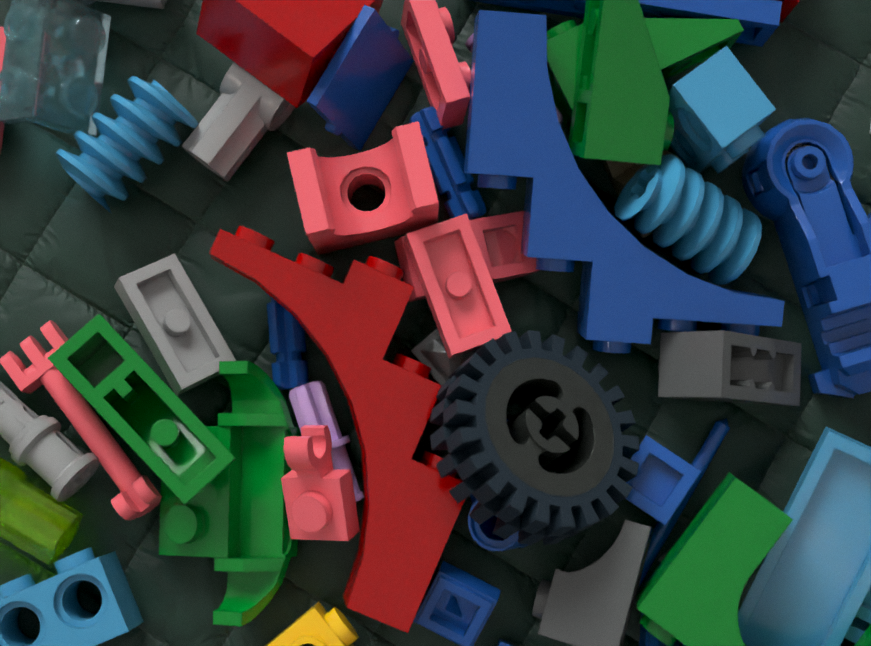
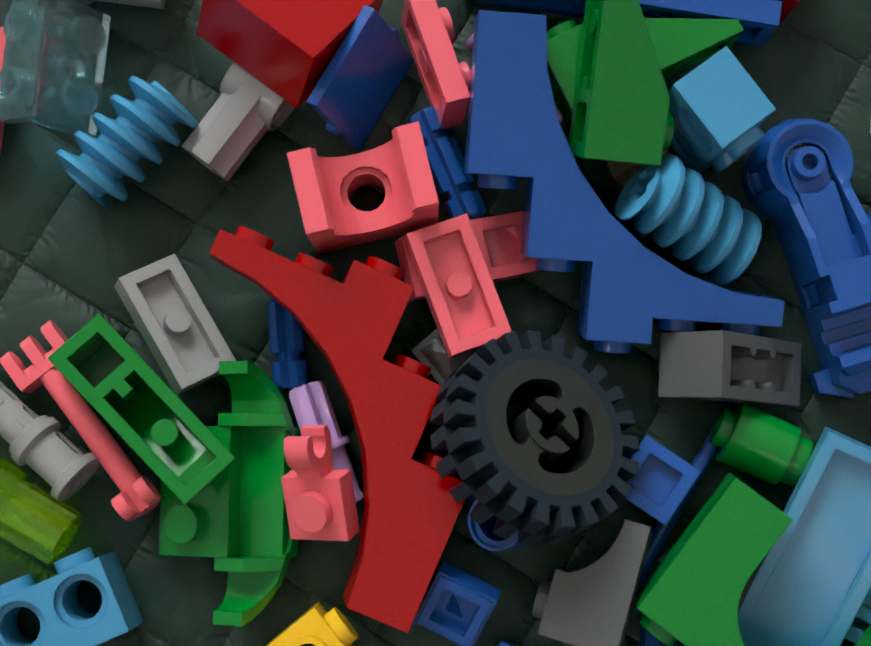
none -> green brick [709,402,813,487]

